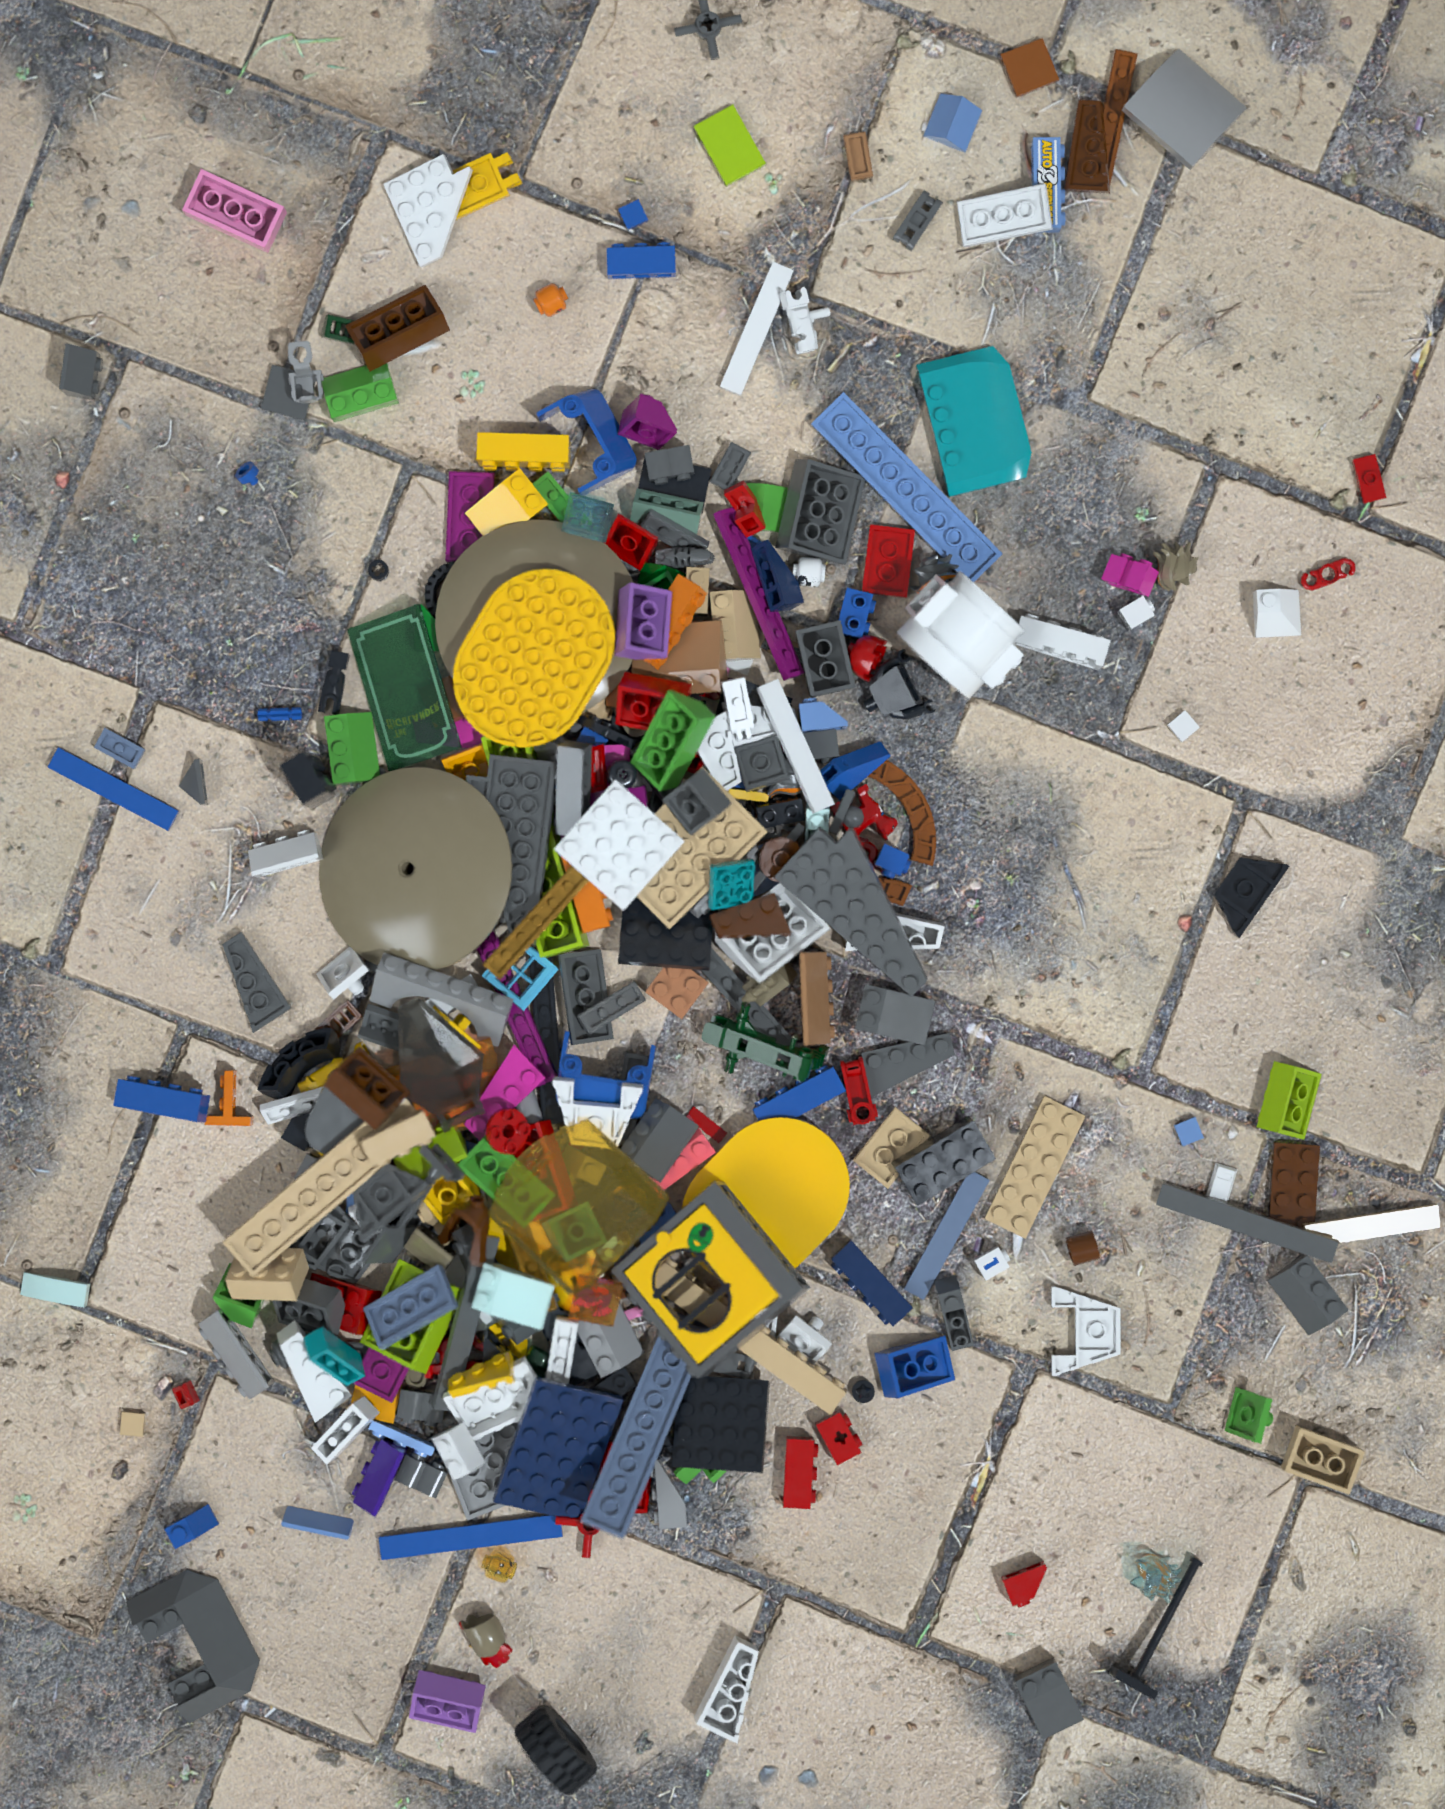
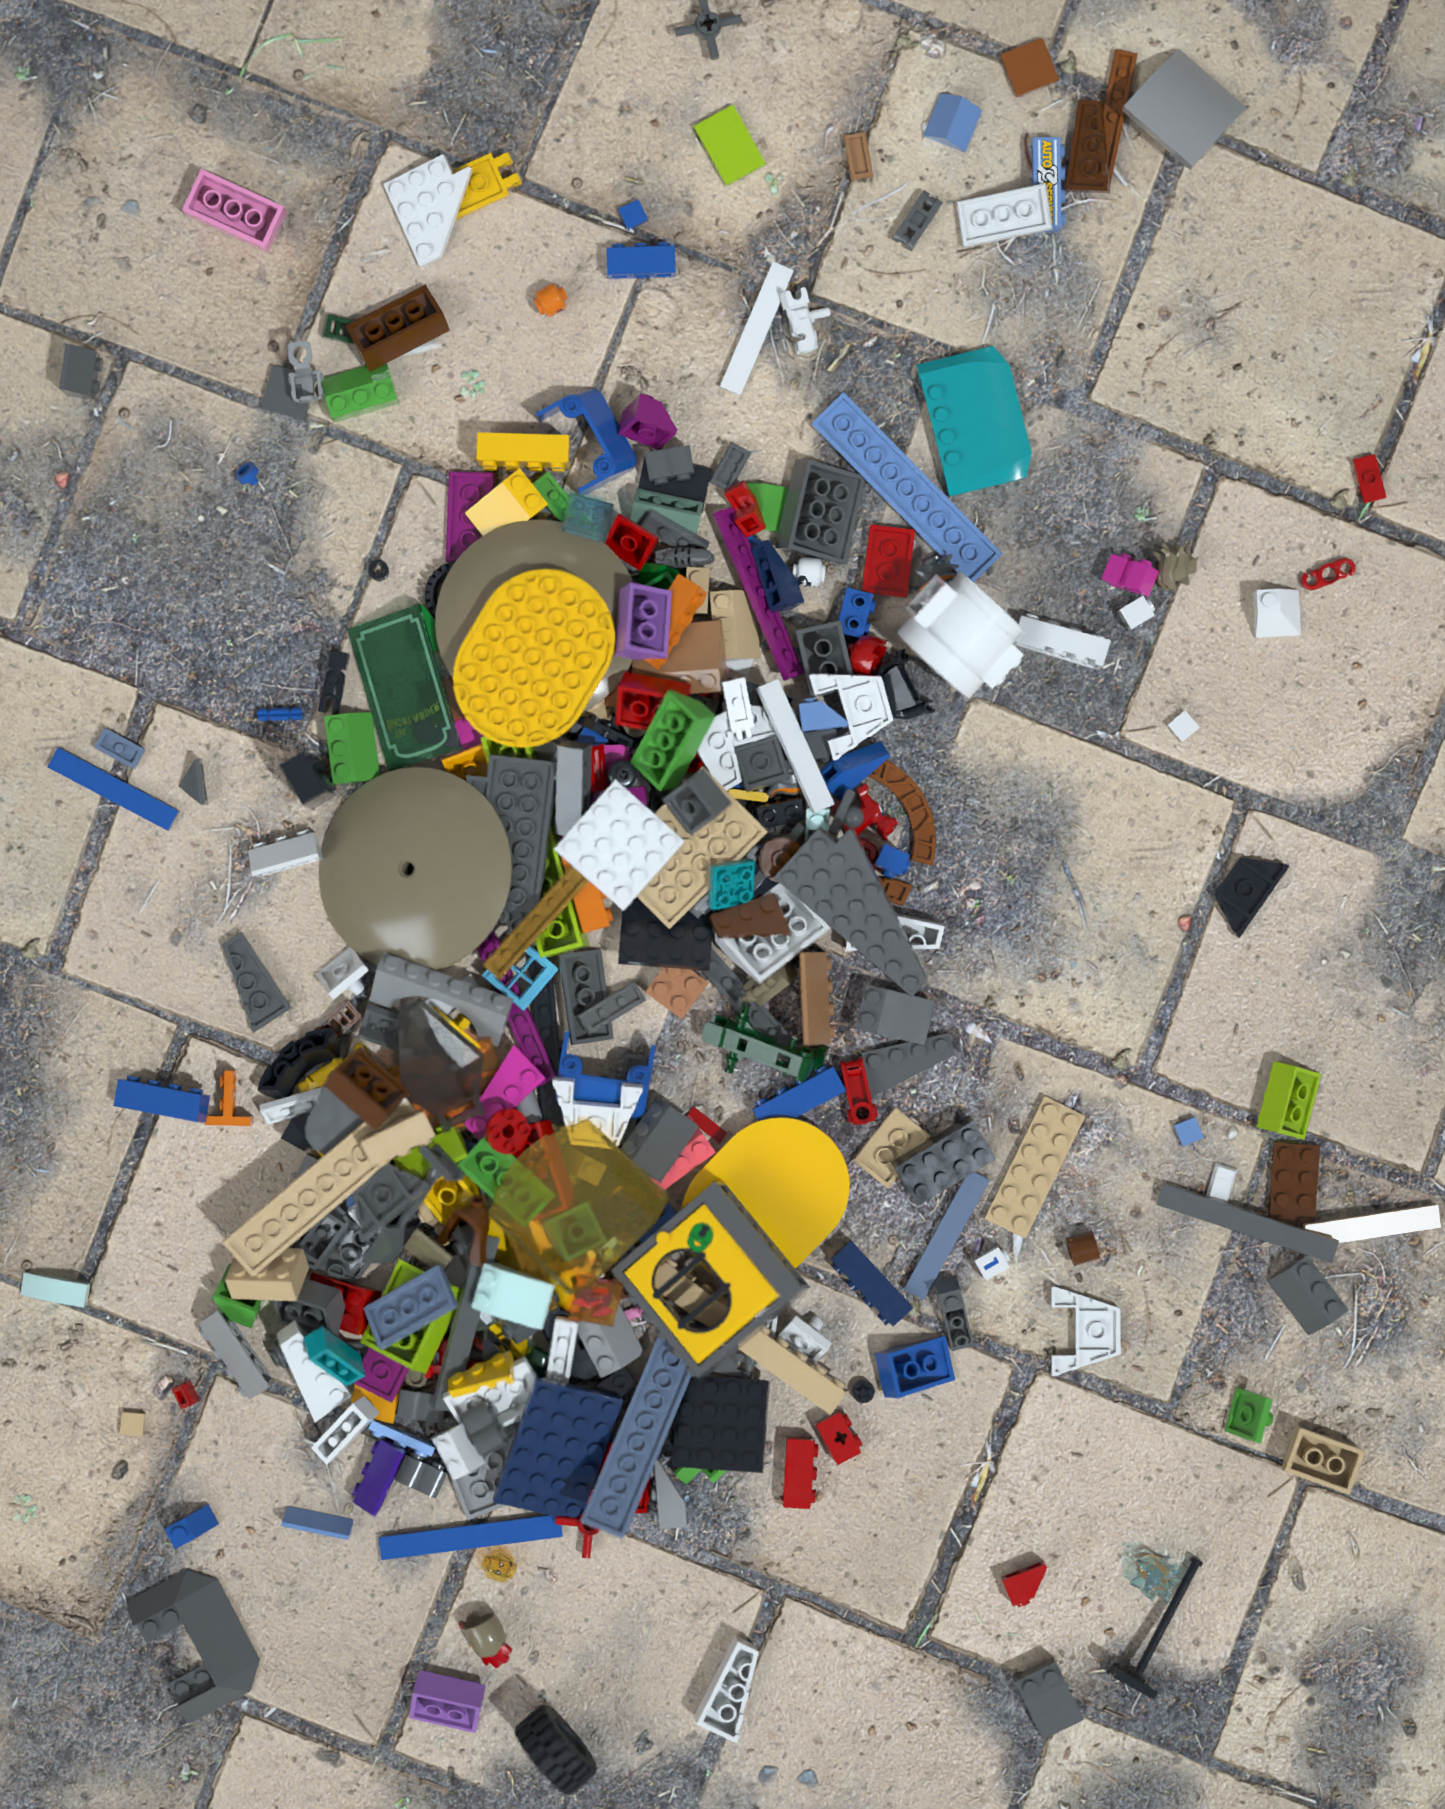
none -> dark grey brick [461,1401,509,1457]
none -> white wing [809,673,893,760]

